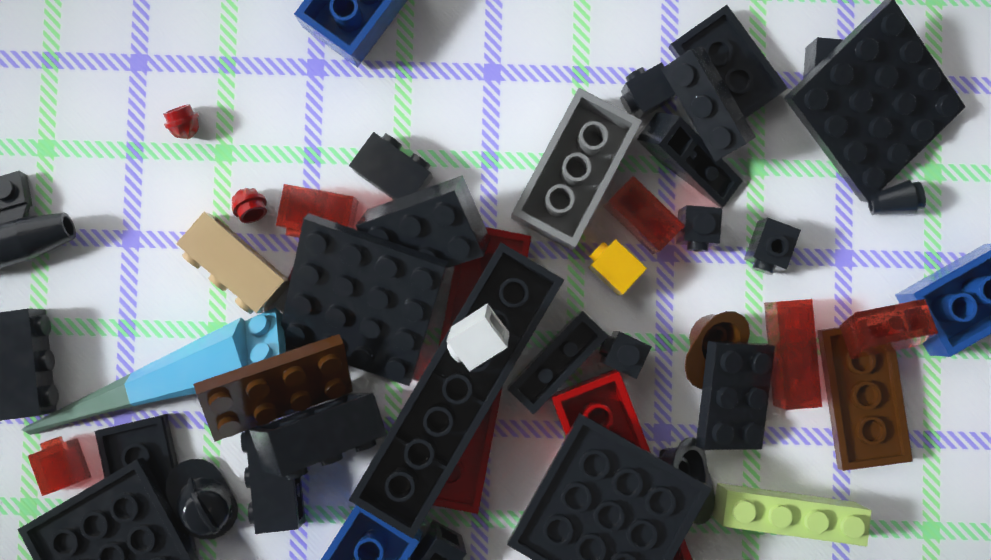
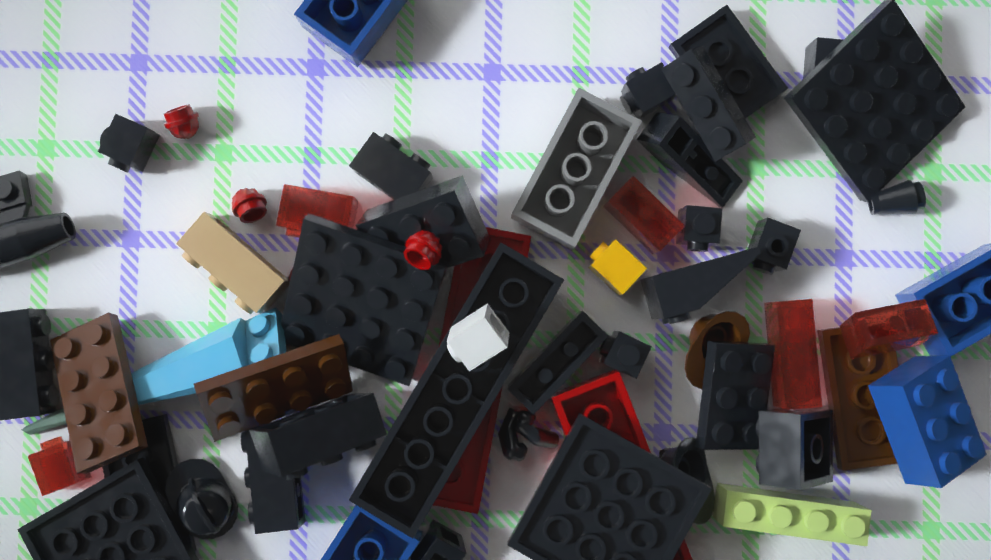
none -> reddish brown plate [50,312,148,474]
none -> black brick [97,113,160,173]
none -> red plate [404,230,442,270]
none -> black arm [498,407,528,462]
none -> black arm [514,410,559,449]
none -> black slope [640,246,761,324]
none -> black brick [756,407,833,490]
none -> blue brick [868,356,987,488]

